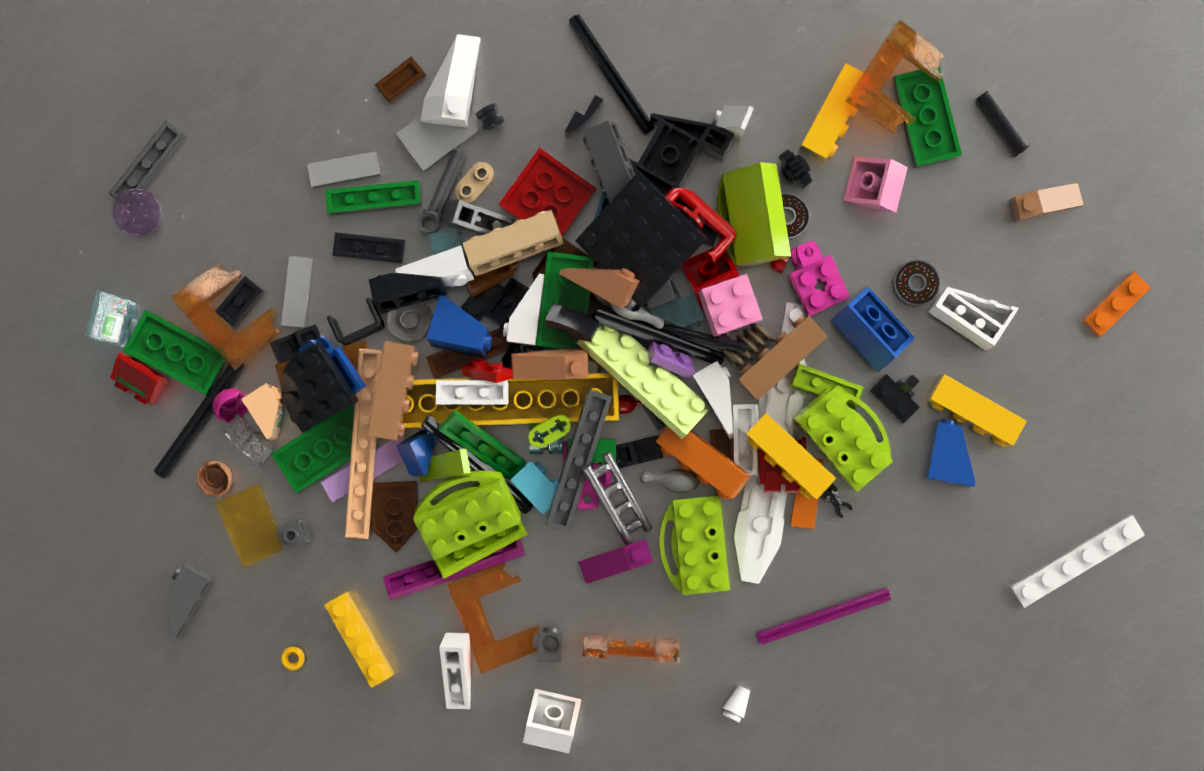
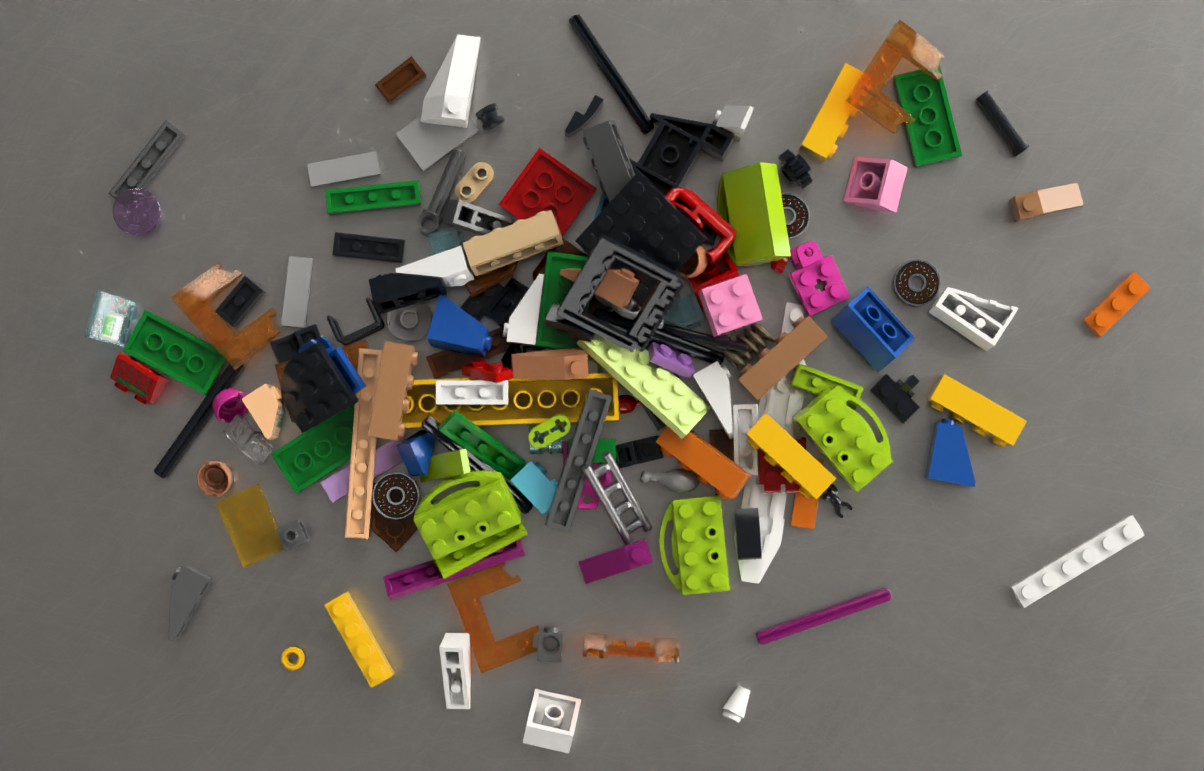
none -> tile [372,472,420,519]
none -> black hinge [557,234,685,352]
none -> nougat hair [678,246,707,278]
none -> black slope [734,508,762,560]

